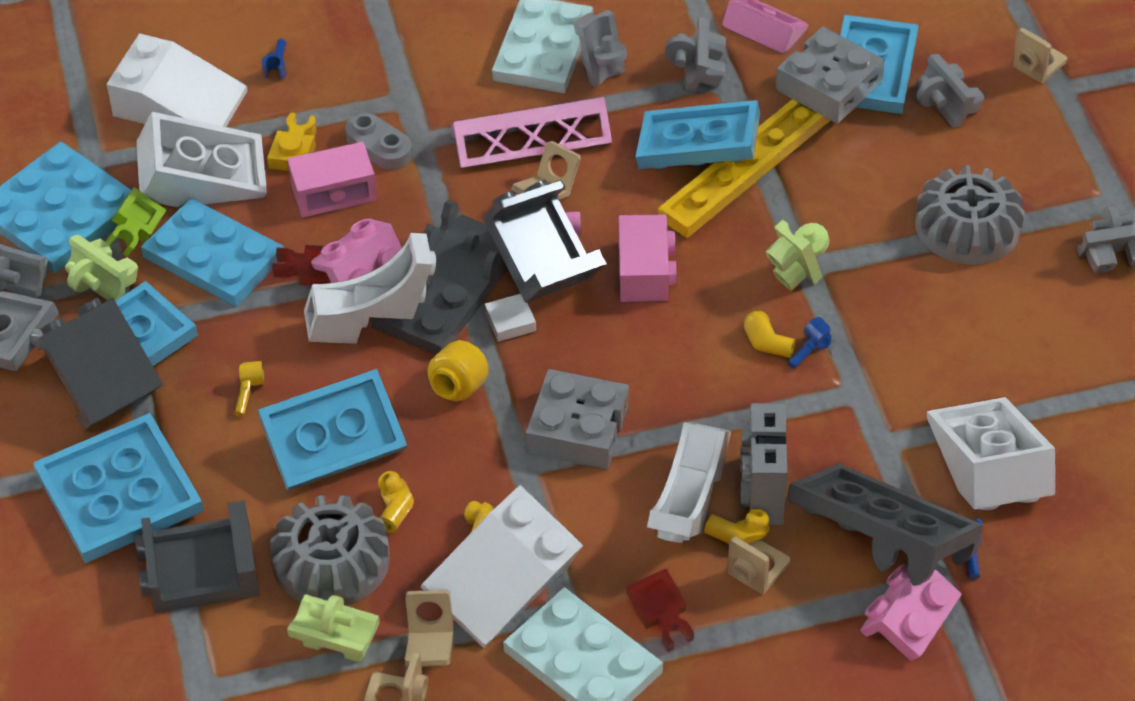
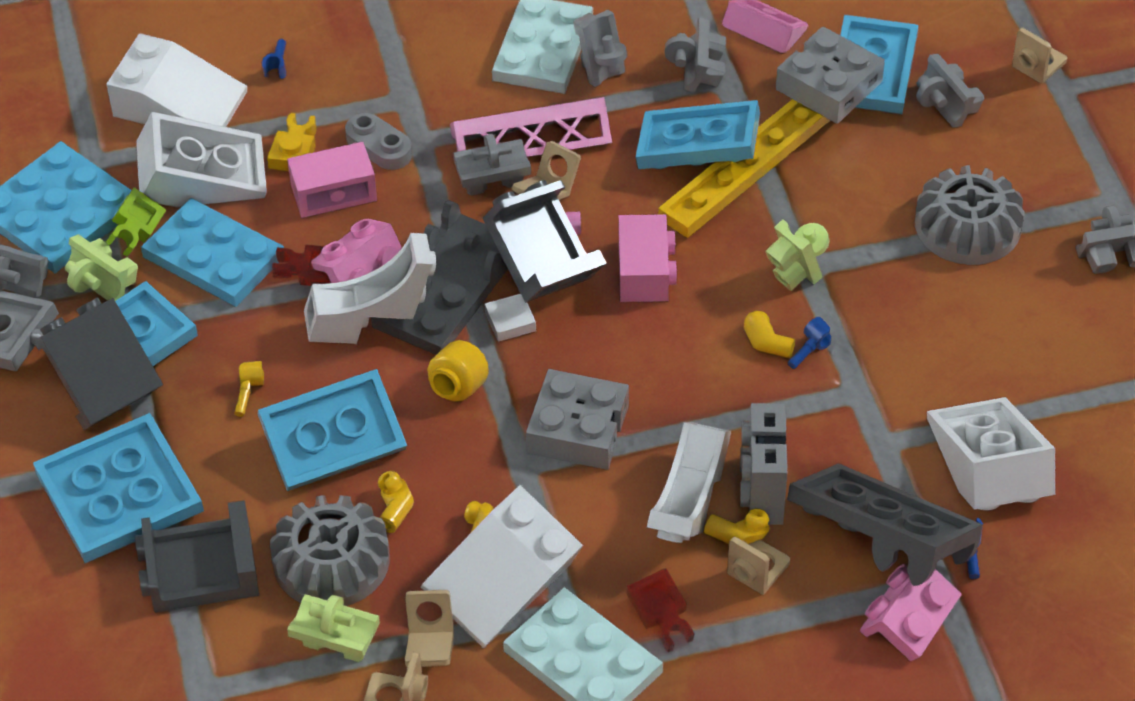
none -> light grey hips [454,134,531,195]

